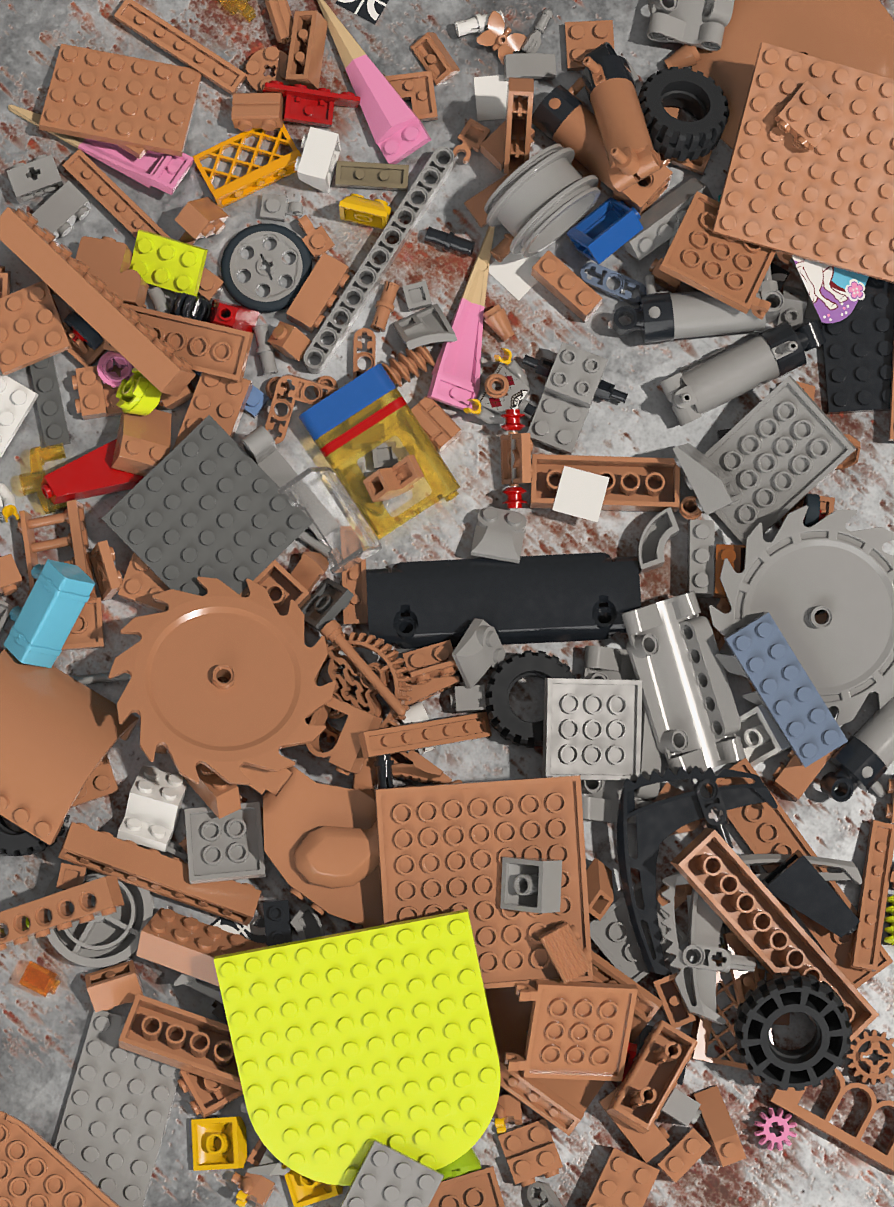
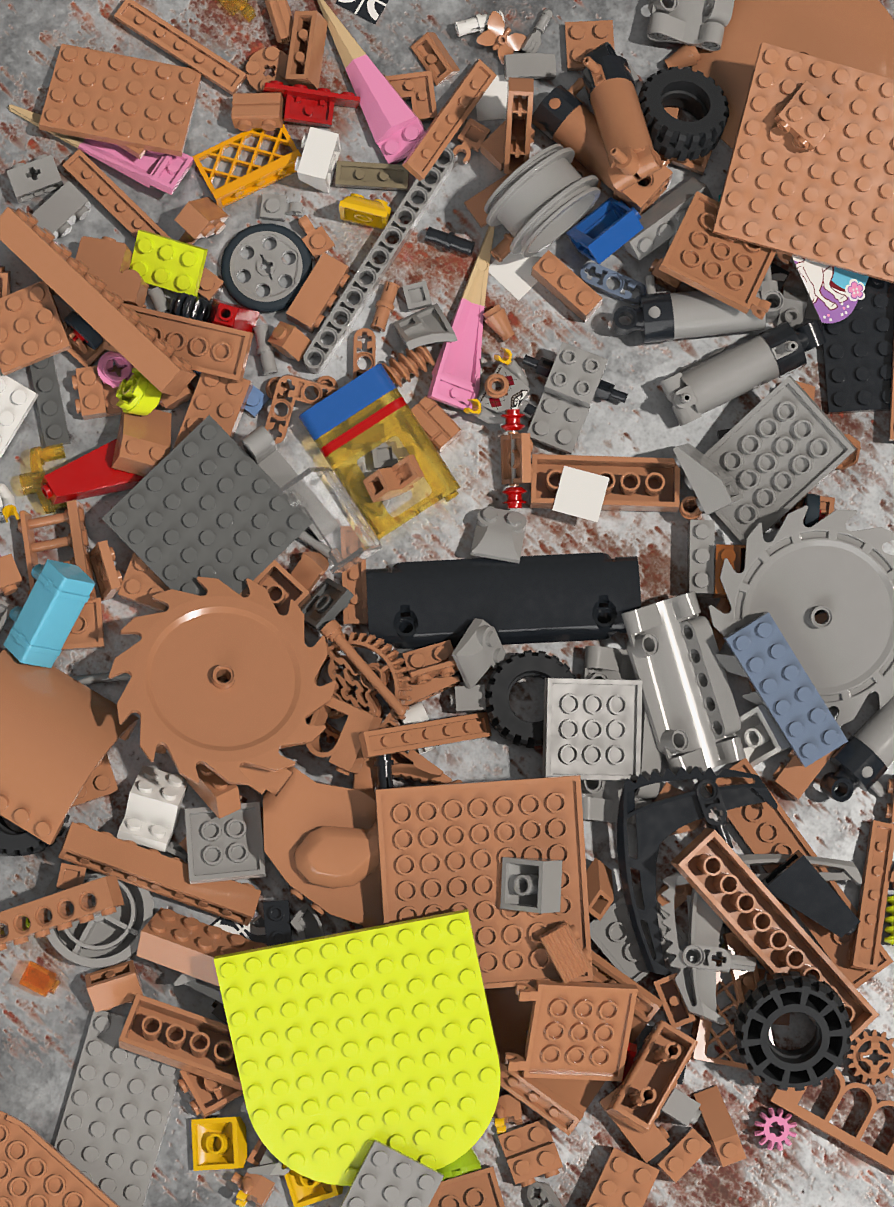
light grey brick [637,507,679,574] -> none
none -> nougat plate [402,59,497,181]

